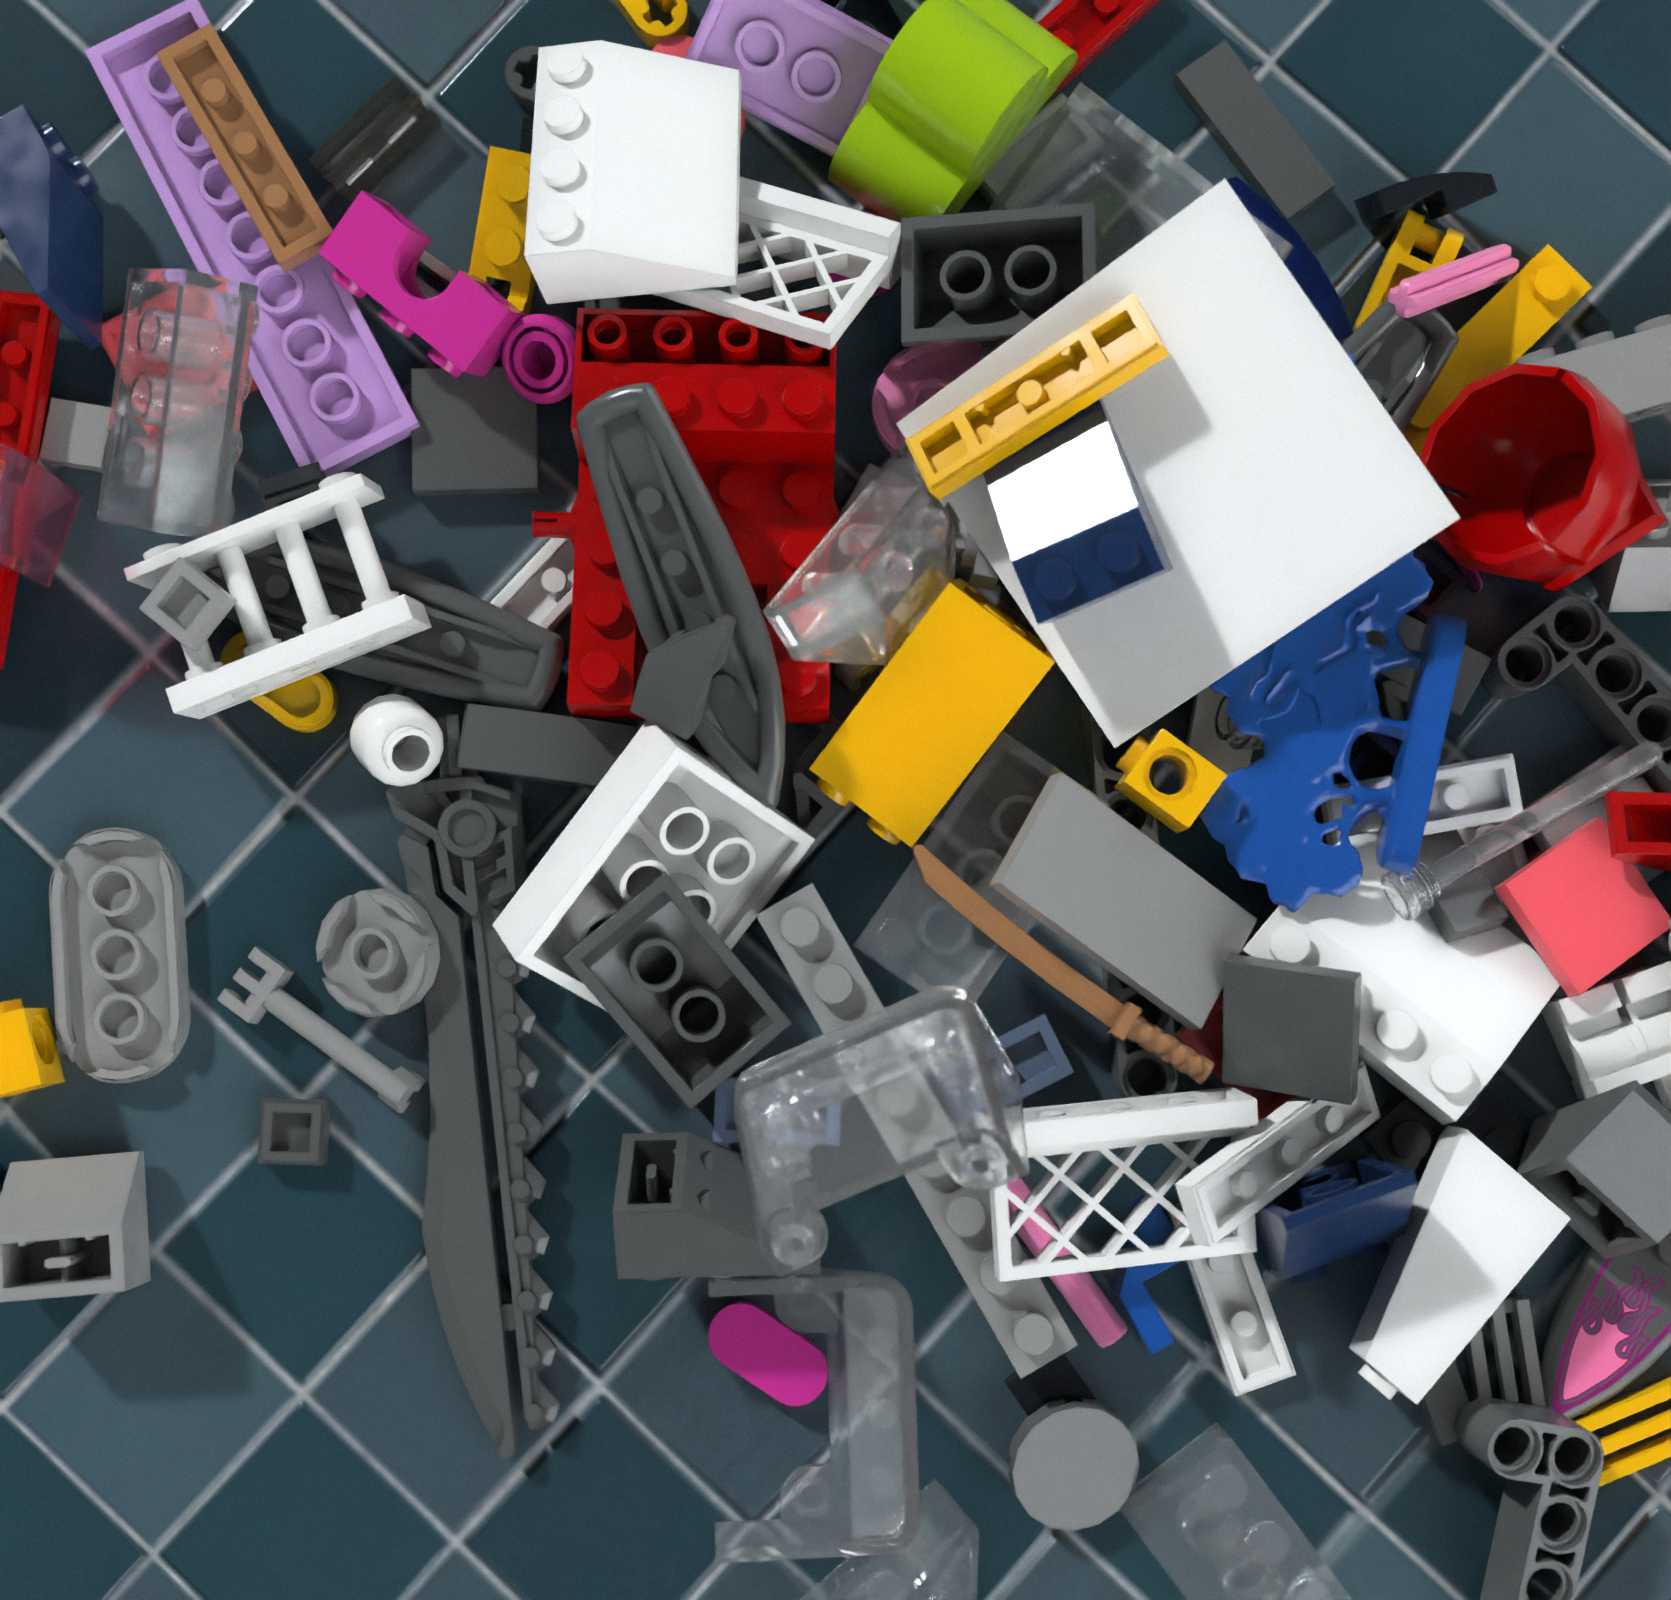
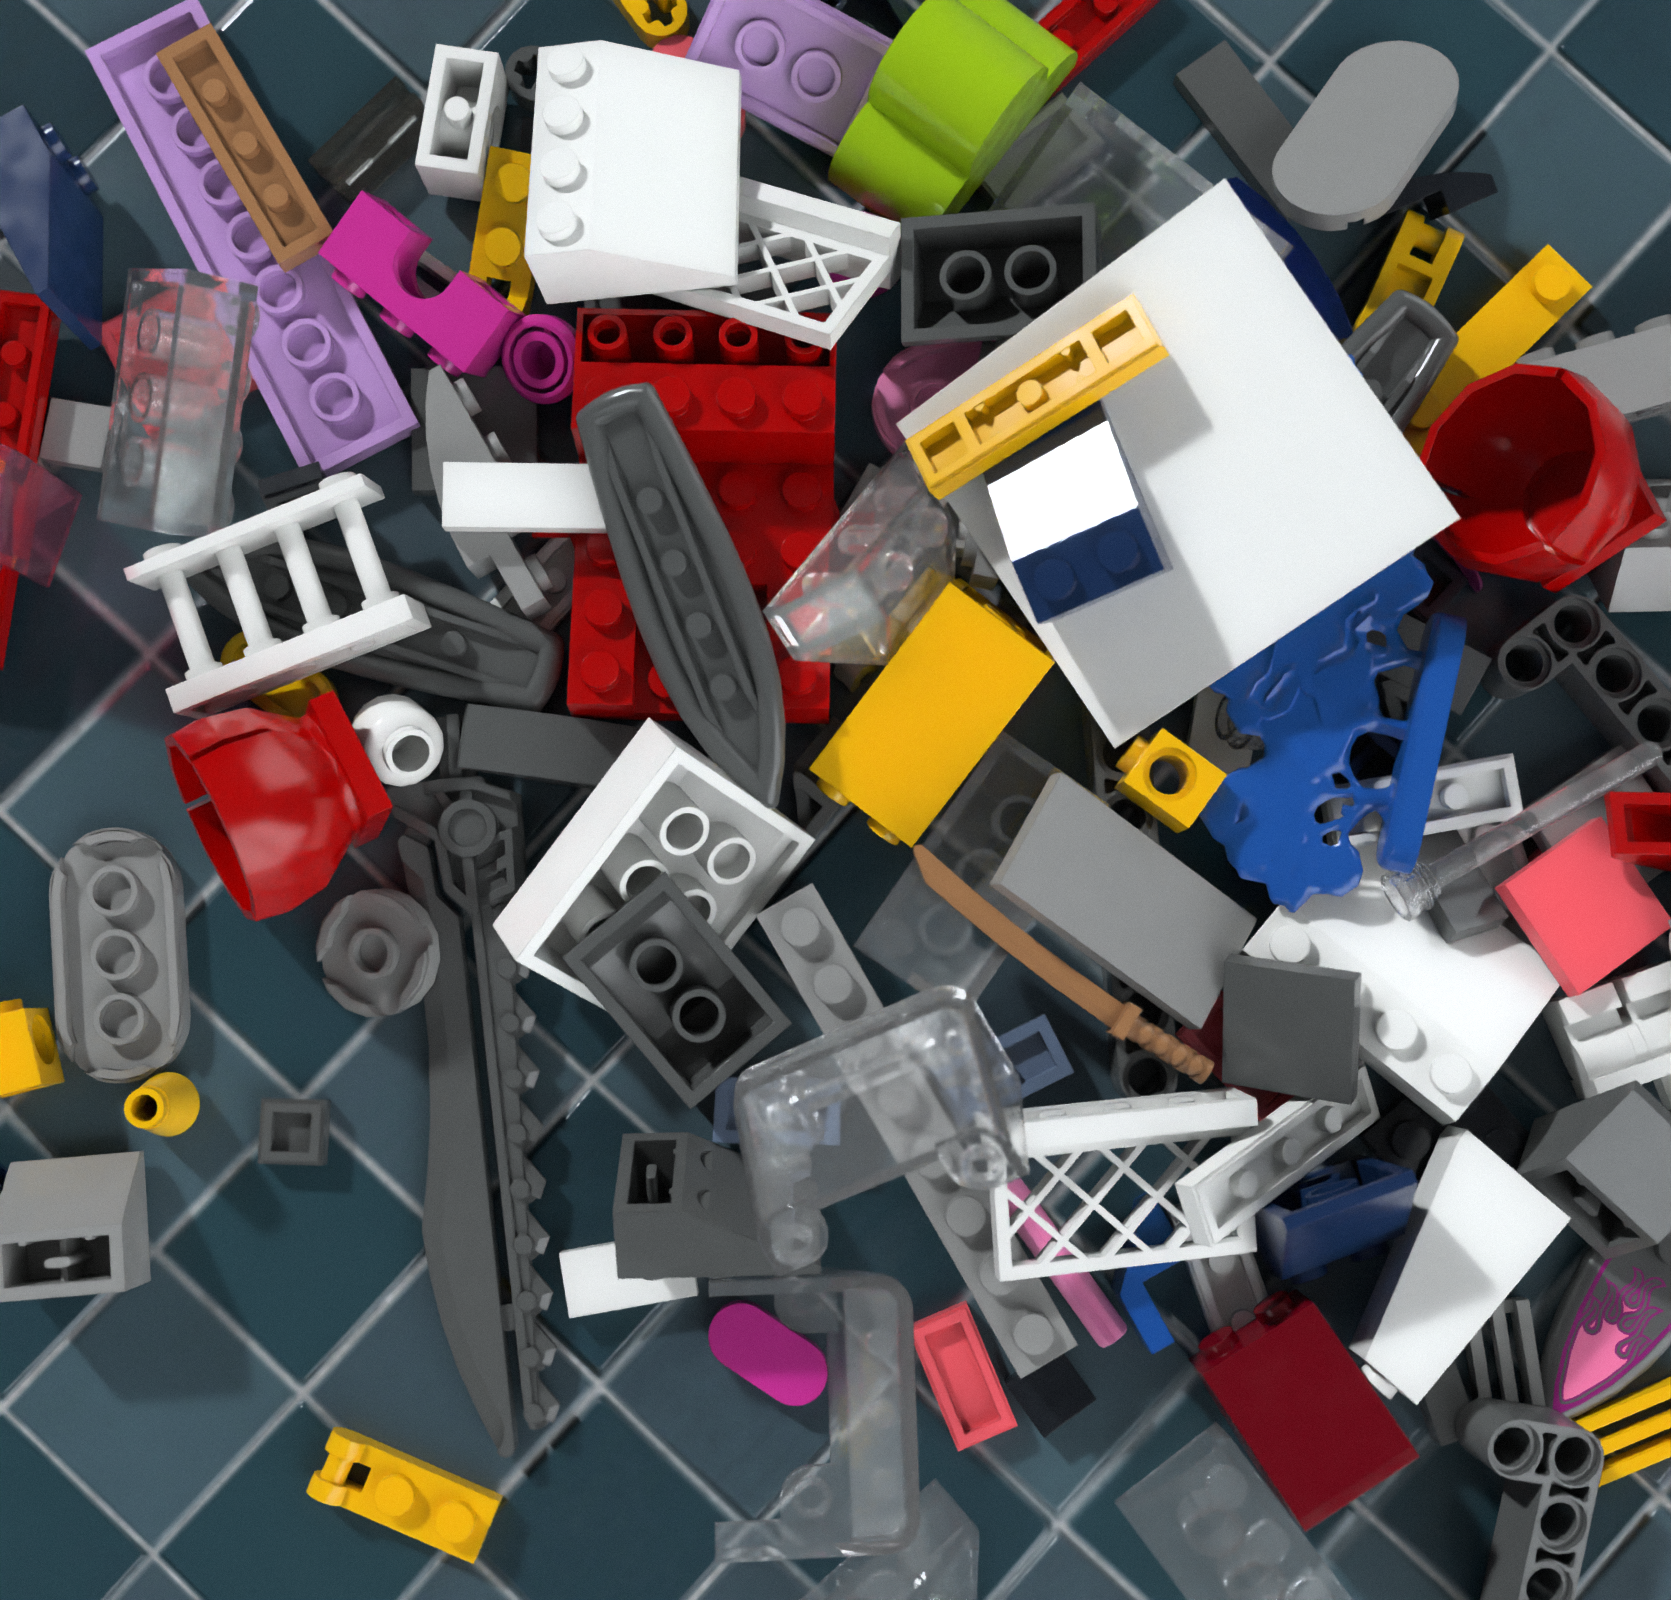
light grey plate [139,557,237,652] -> none
light grey hinge [217,946,426,1113] -> none
dark grey slope [630,614,737,740] -> none
tile [1008,1398,1140,1531] -> none
bright pink axle [1388,244,1519,318] -> none
none -> yellow cone [124,1072,200,1137]
none -> red plate [164,690,393,921]
none -> yellow plate [306,1427,504,1564]
none -> white brick [415,44,509,202]
none -> light grey slope [425,365,554,621]
none -> white tile [442,462,607,533]
none -> white tile [559,1241,699,1318]
none -> coral tile [906,1300,1018,1452]
none -> dark red slope [1188,1289,1420,1532]
none -> light grey tile [1272,41,1459,231]

